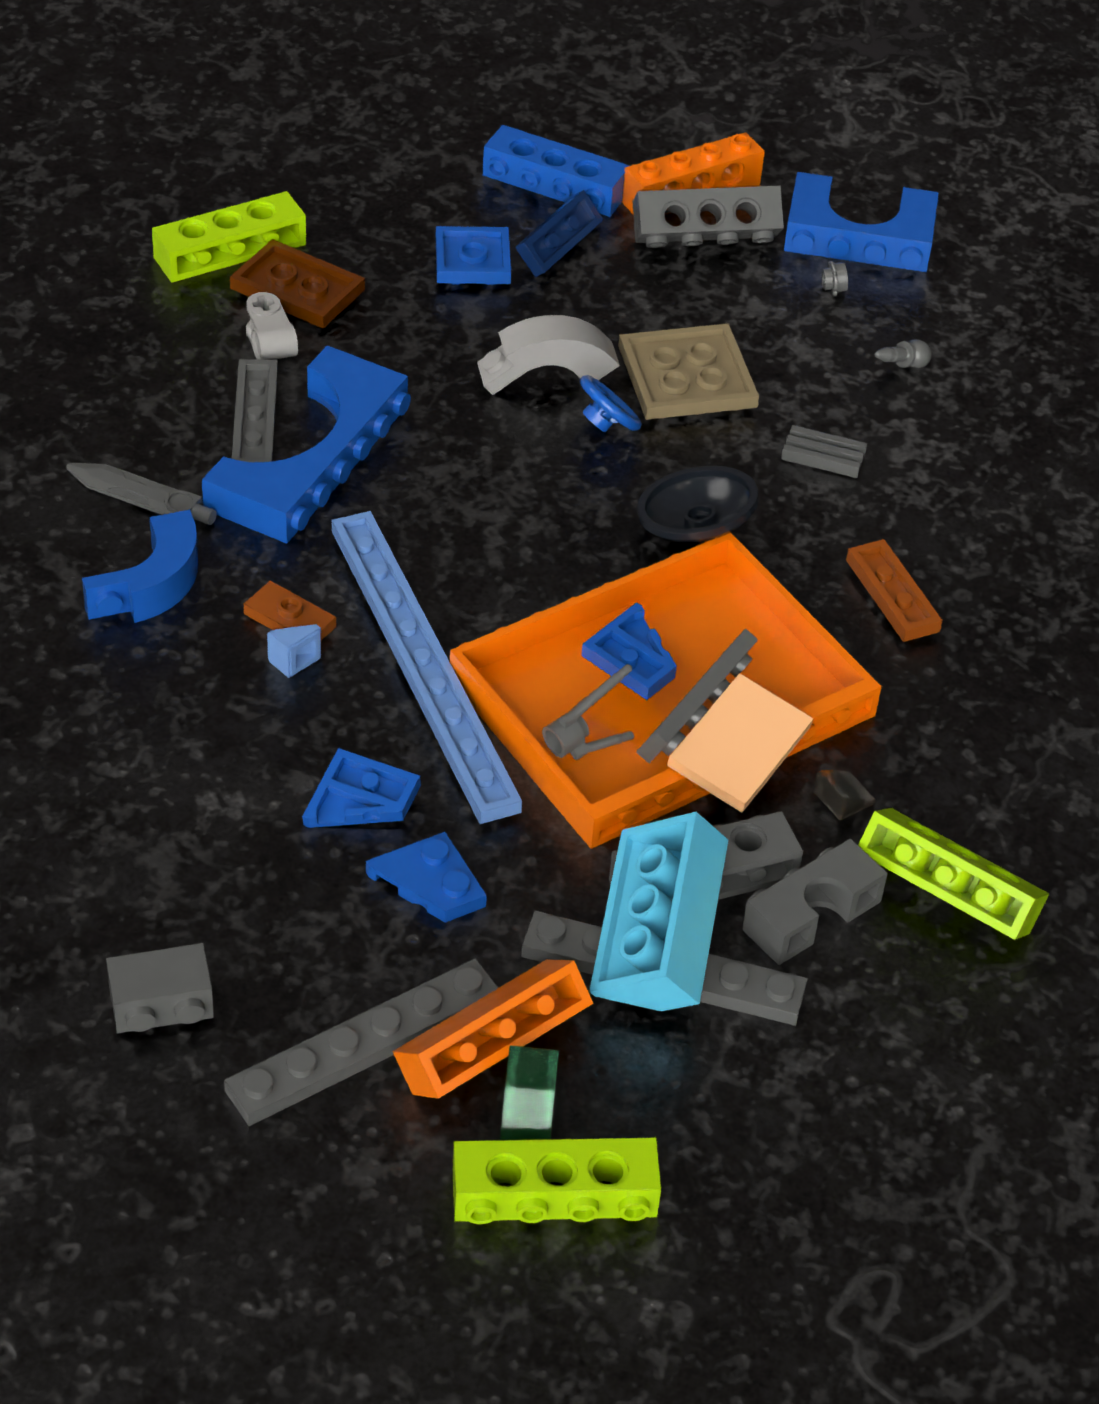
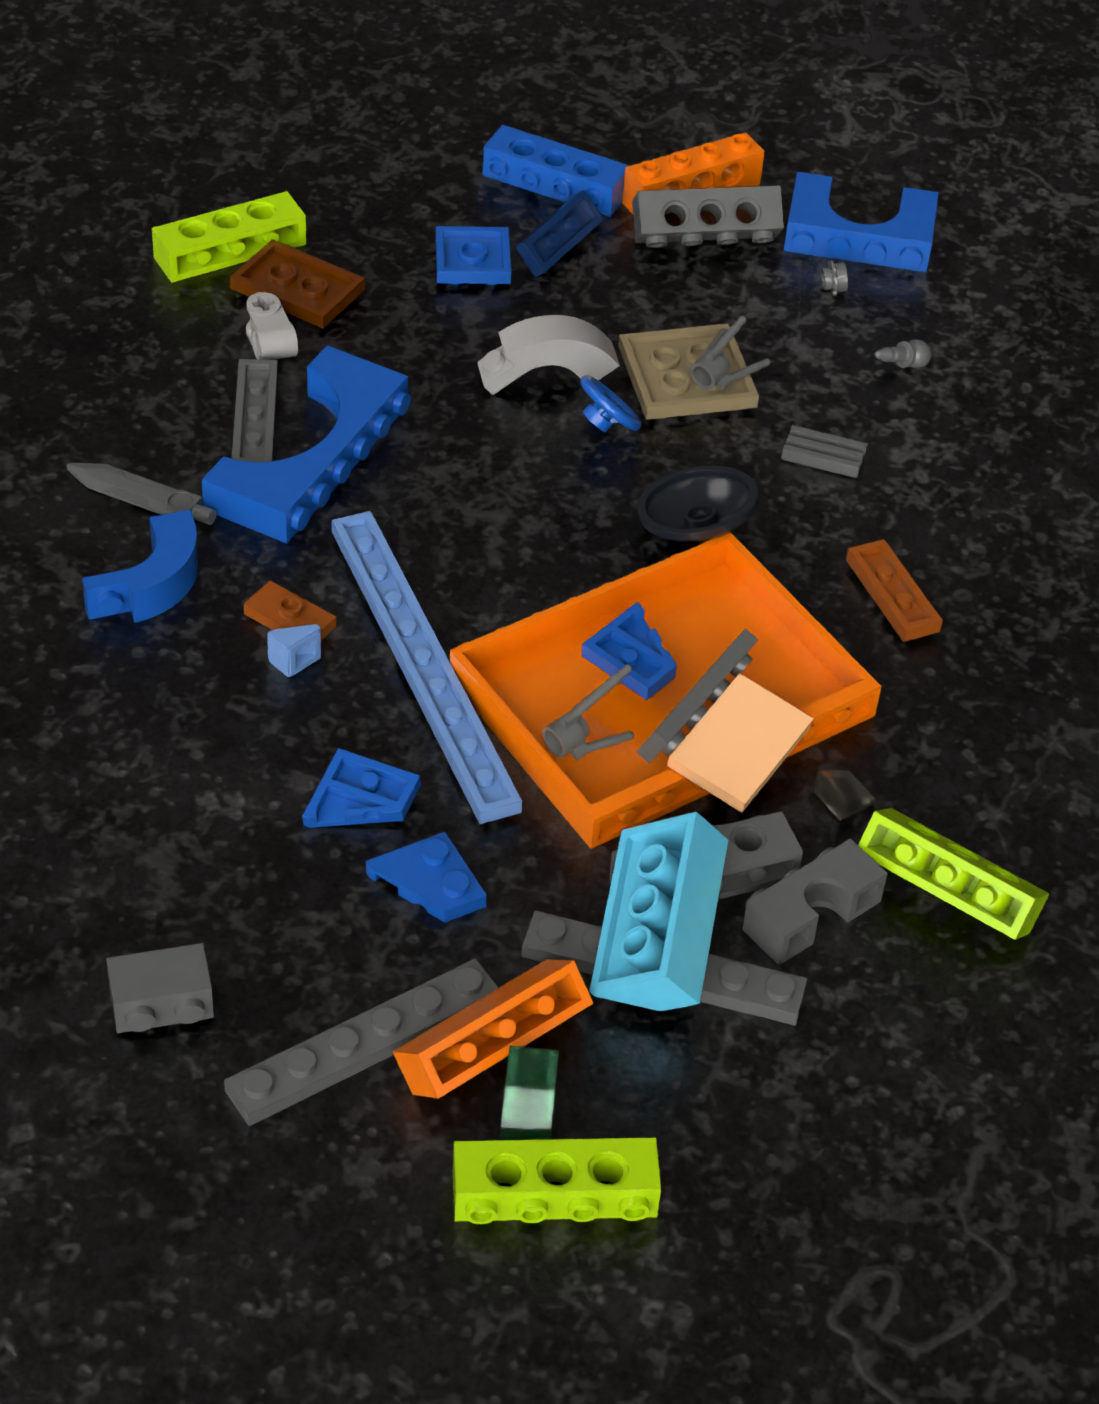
none -> dark grey plant [690,316,771,390]

